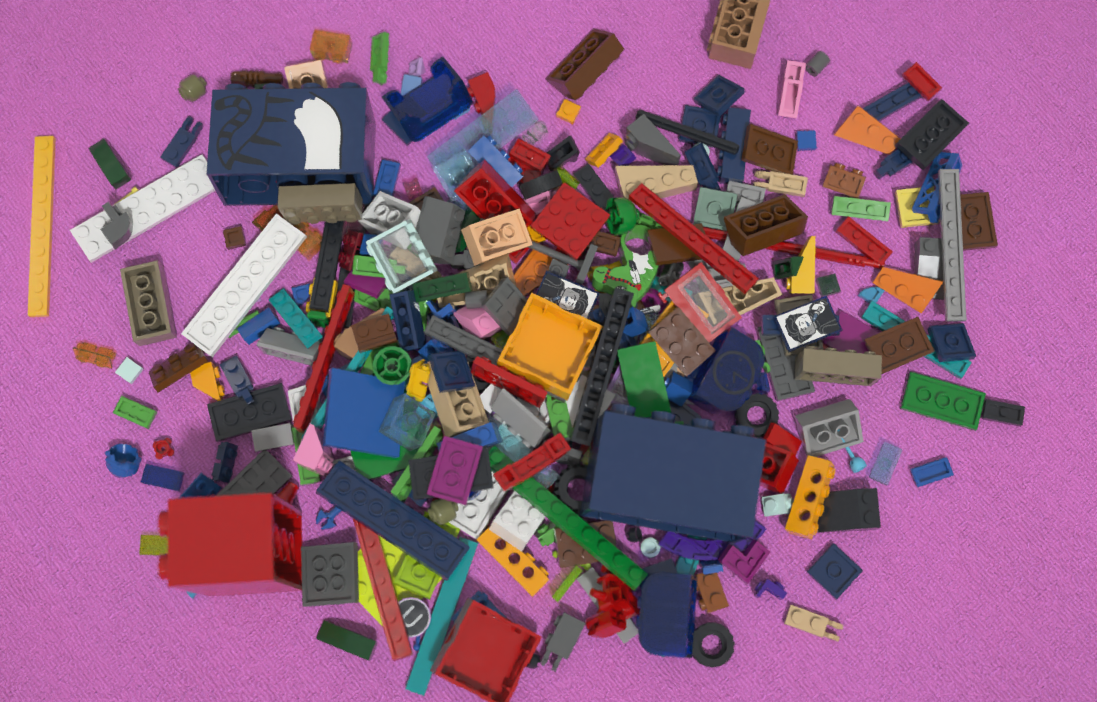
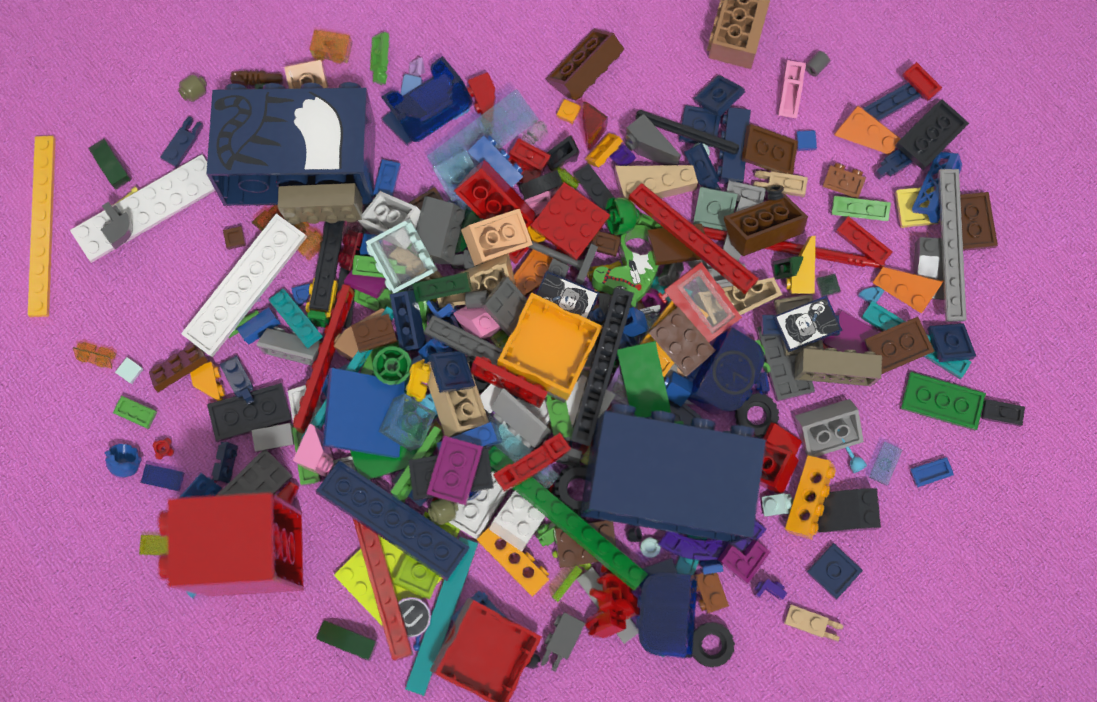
dark tan brick [120,260,177,346] -> none
dark grey plate [301,542,359,607] -> none
blue bar [316,506,342,530] -> none
clear pink wheel [403,177,423,200] -> none
none -> clear red slope [582,102,608,151]
none -> black bush [767,185,784,200]

